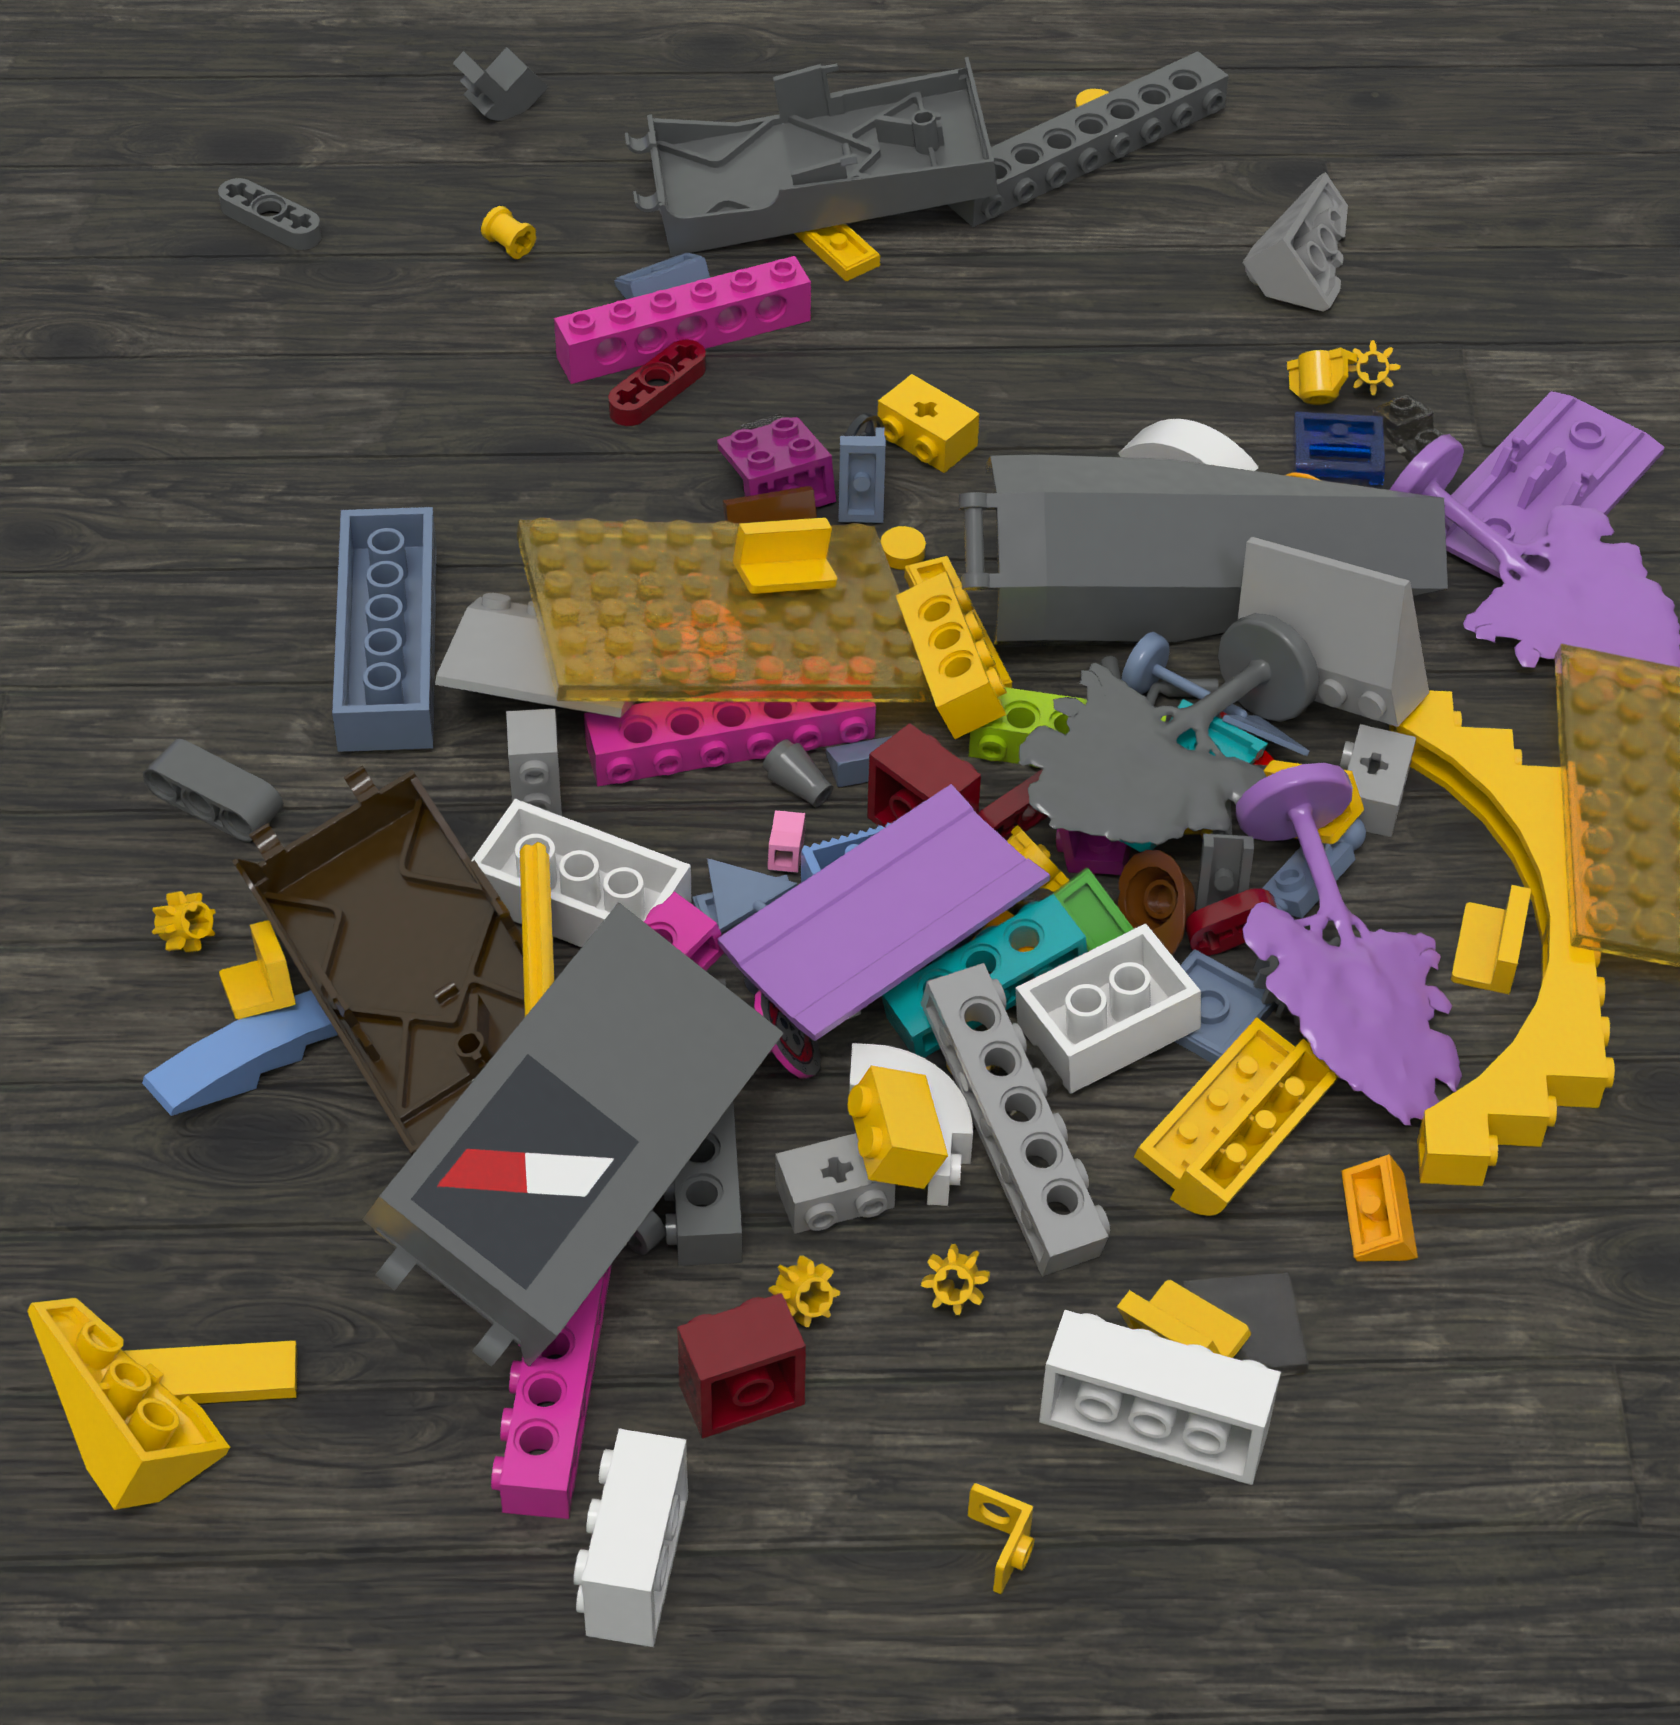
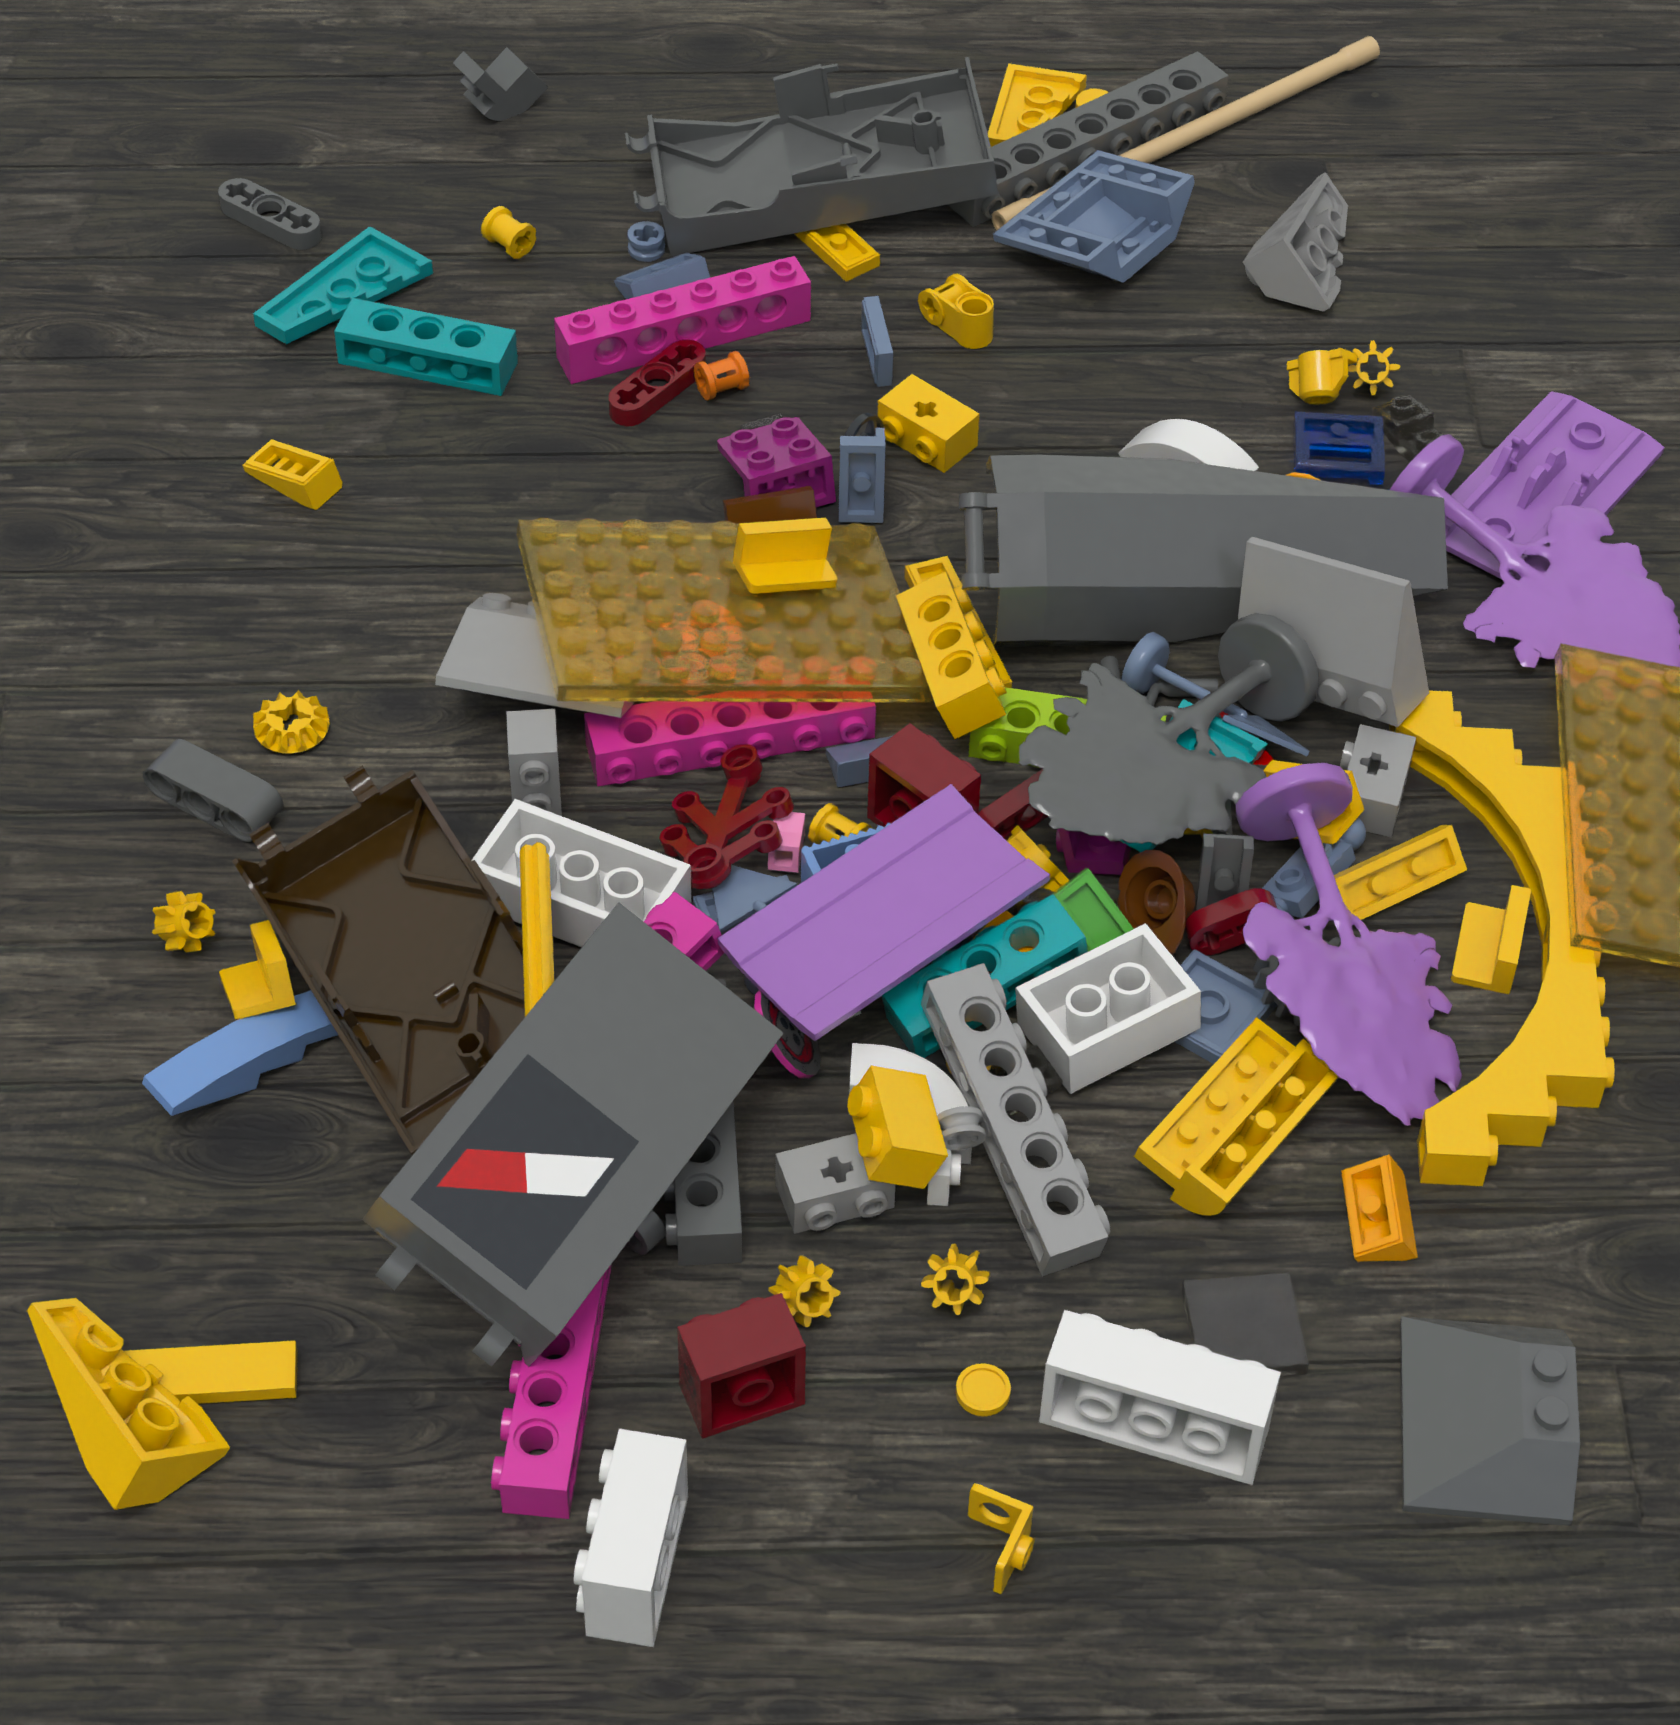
sand blue brick [332,507,437,752] -> none
dark grey cone [763,739,834,808] -> none
yellow tile [880,526,926,570] -> none
yellow panel [1117,1280,1251,1358] -> none
none -> yellow slope [242,439,342,510]
none -> teal wing [253,226,433,344]
none -> yellow gear [253,690,329,754]
none -> teal brick [334,298,518,396]
none -> sand blue bush [627,221,665,262]
none -> dark red plant [659,744,794,889]
none -> orange bush [694,351,749,400]
none -> yellow bush [808,803,872,845]
none -> sand blue tile [861,296,893,387]
none -> yellow piece [918,273,994,349]
none -> light grey bush [937,1106,986,1150]
none -> yellow piece [956,1363,1011,1416]
none -> yellow wing [988,63,1087,147]
none -> tan piece [992,36,1380,230]
none -> sand blue slope [993,150,1195,283]
none -> yellow plate [1334,825,1467,920]
none -> dark grey slope [1400,1316,1580,1526]

